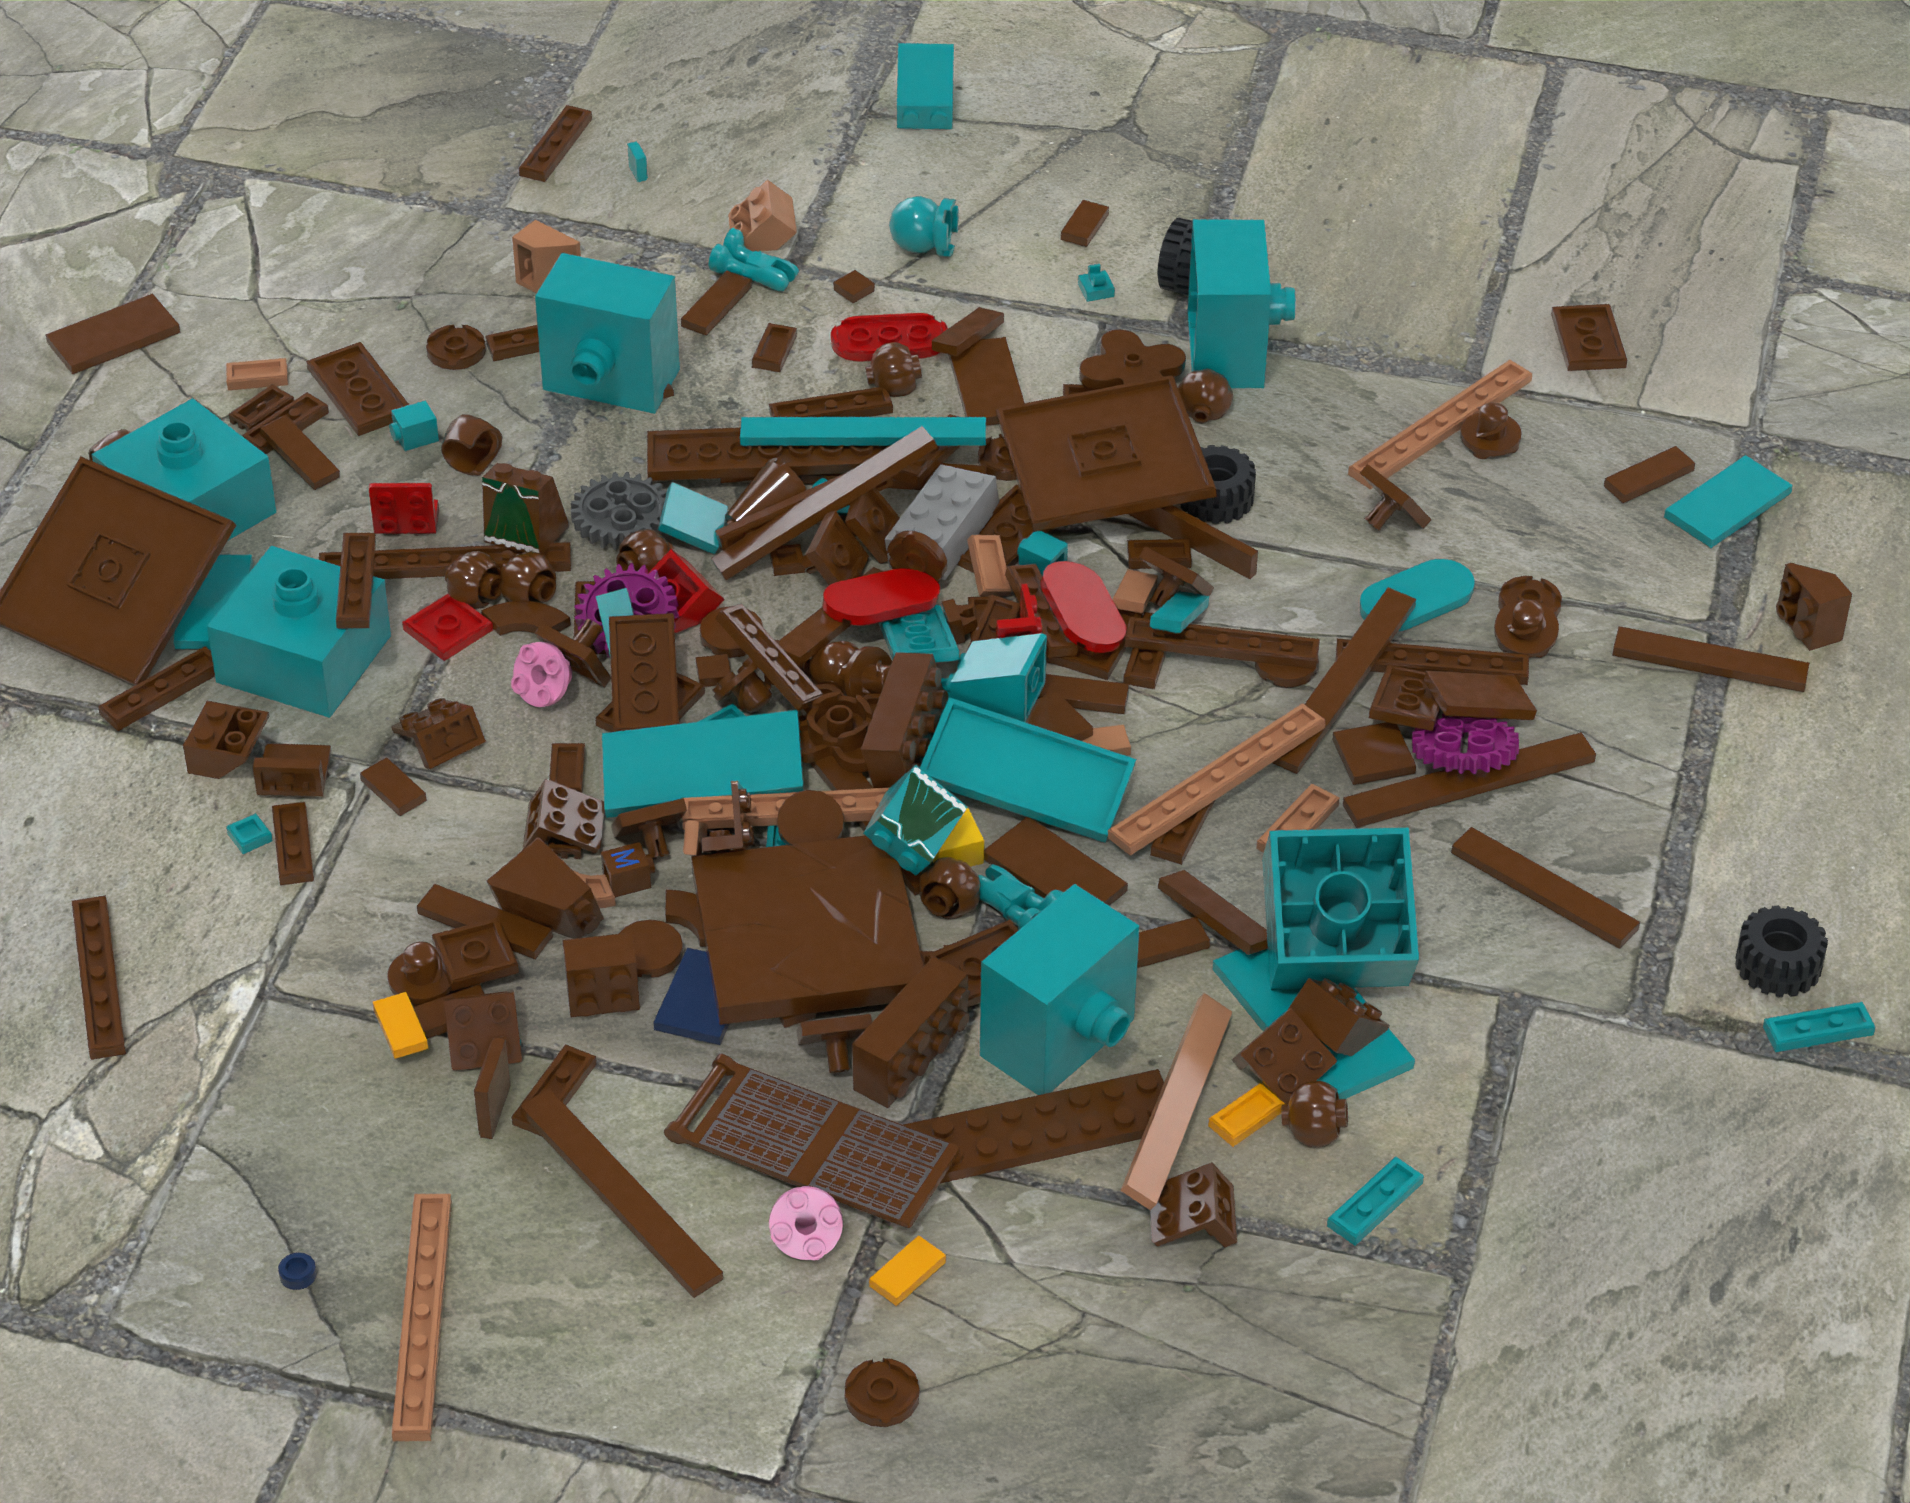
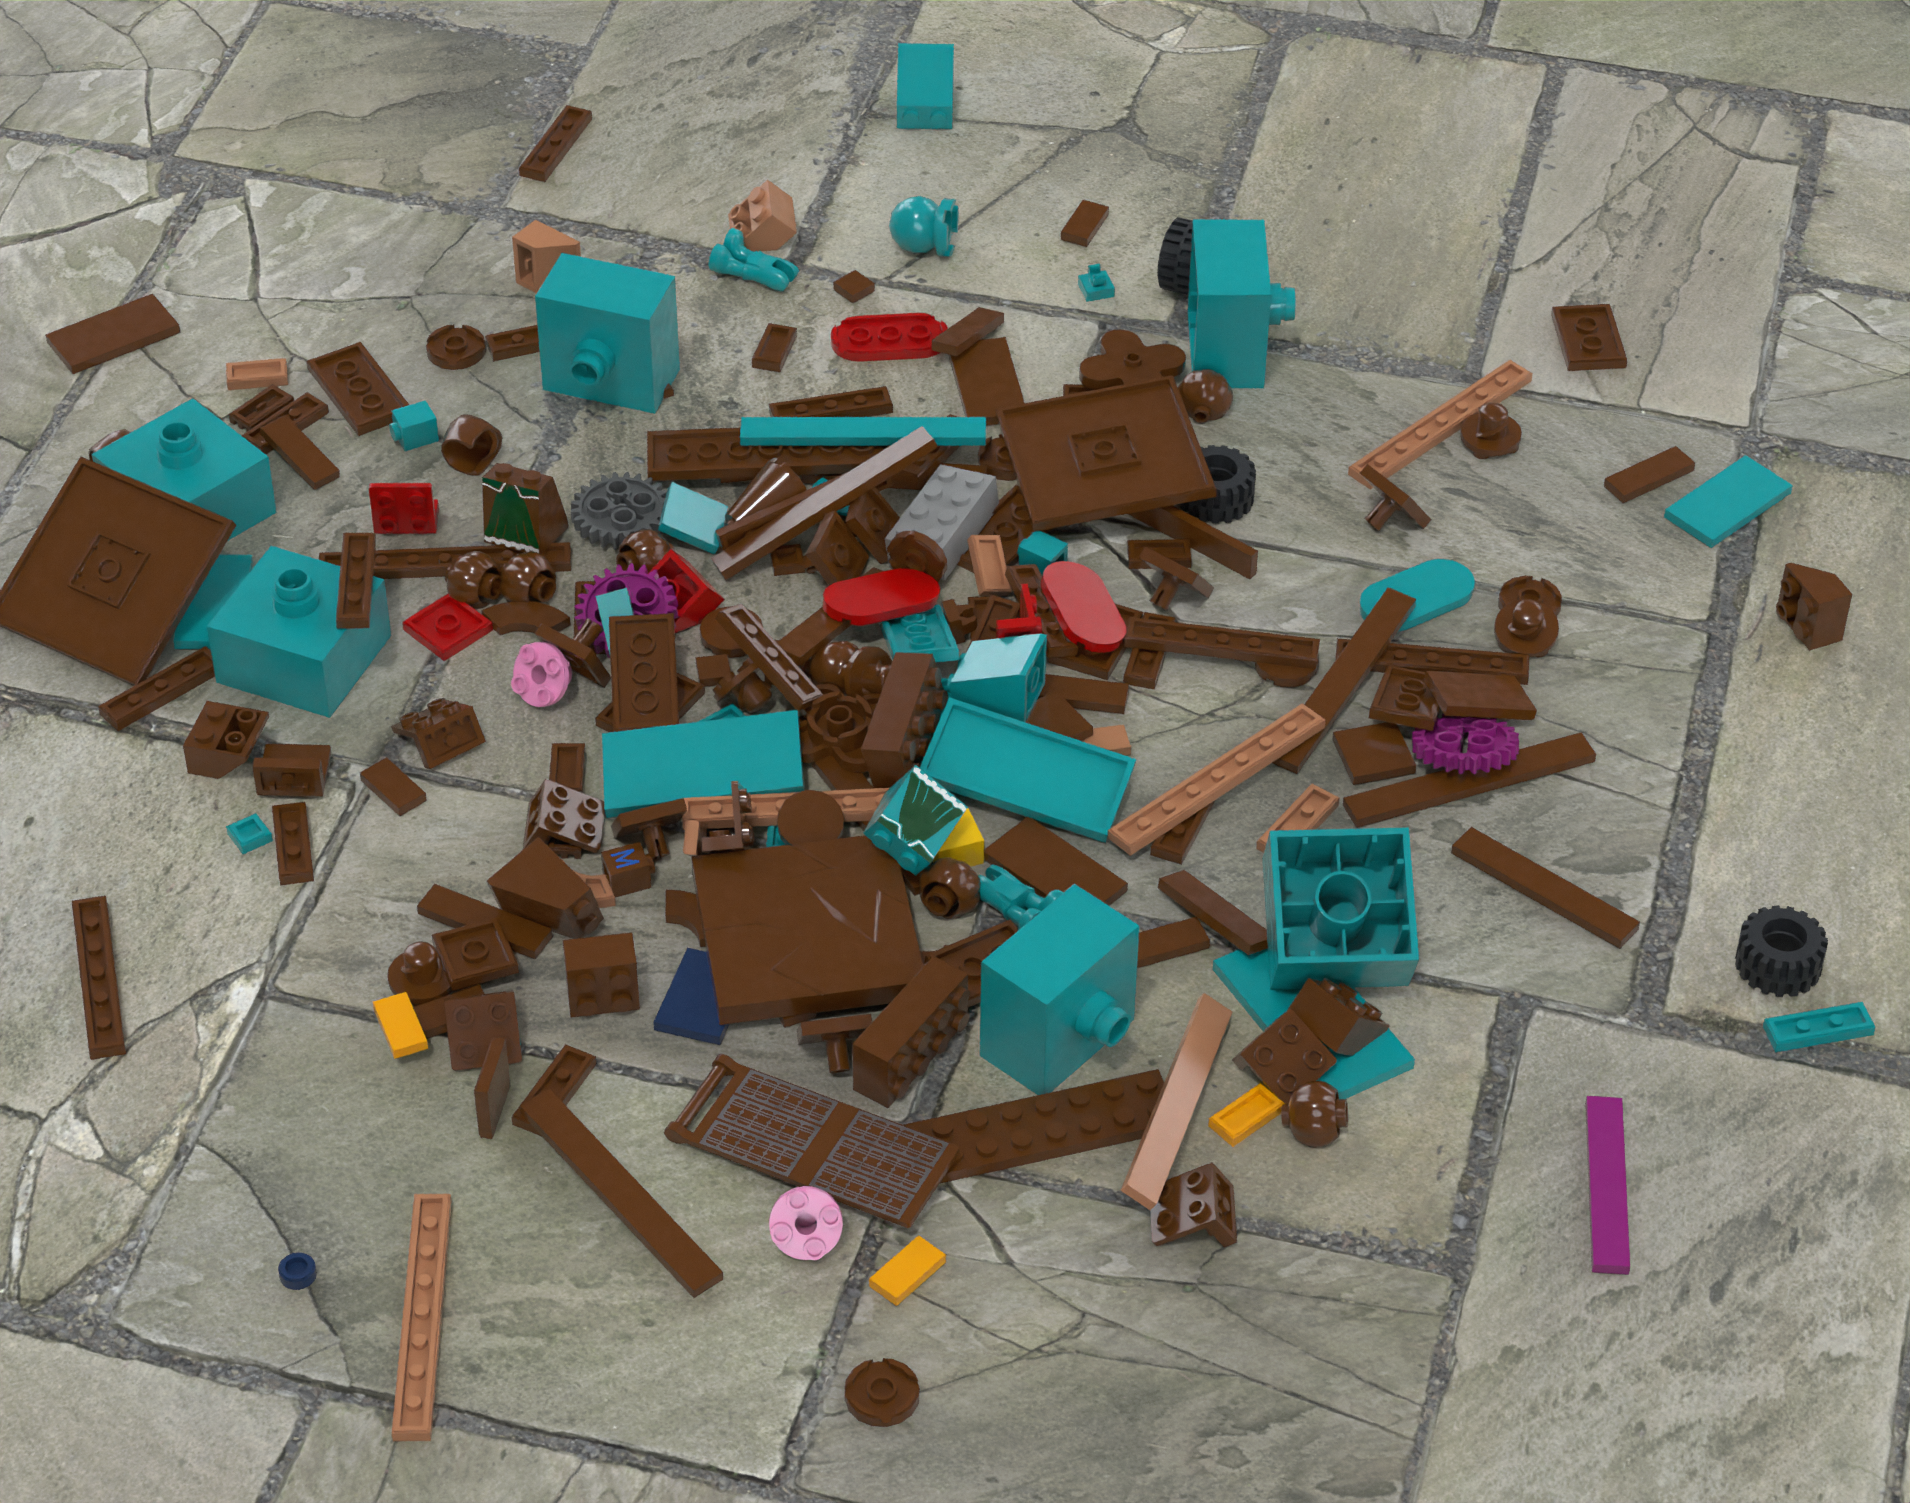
reddish brown tile [619,919,683,978] -> none
teal tile [627,141,648,182] -> none
reddish brown tile [681,270,752,336] -> none
reddish brown plant [865,342,922,397] -> none
nougat tile [1113,569,1158,614] -> none
teal tile [1150,591,1209,633] -> none
teal tile [1327,1157,1424,1246] -> none
reddish brown tile [1612,626,1810,692] -> none
none -> magenta tile [1585,1096,1630,1275]

